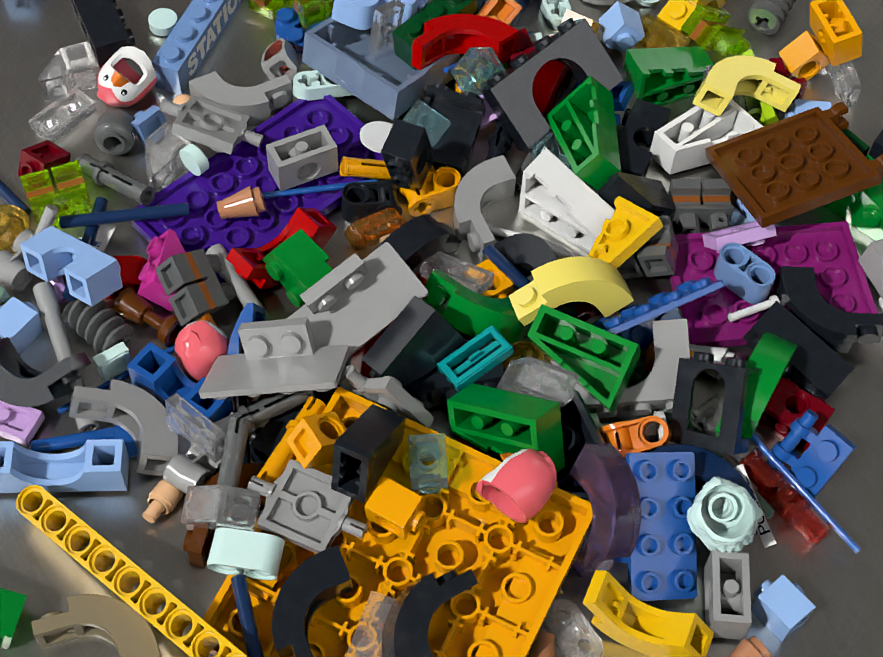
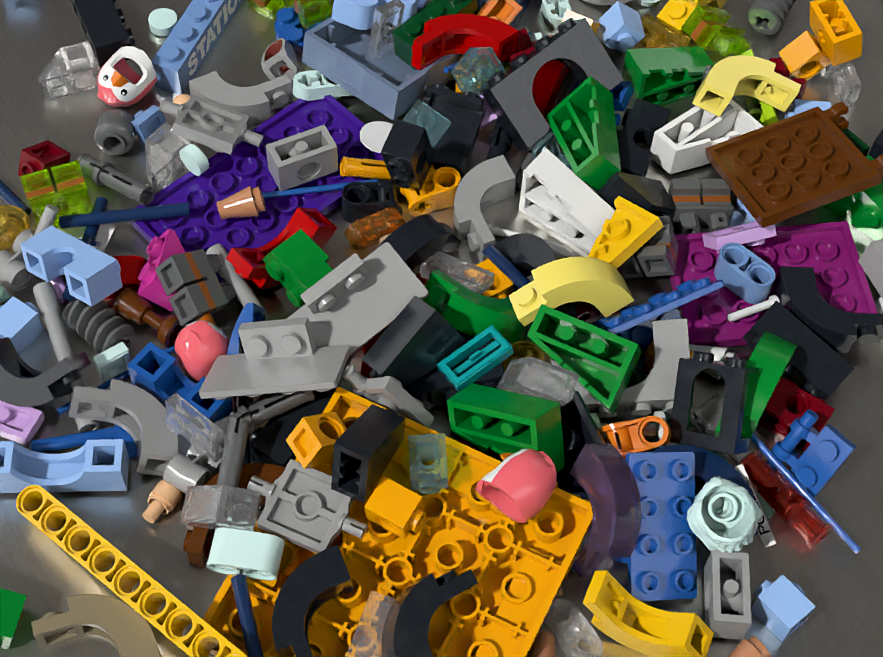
clear plate [28,86,97,142] -> none
light orange pin [257,396,326,484] -> none

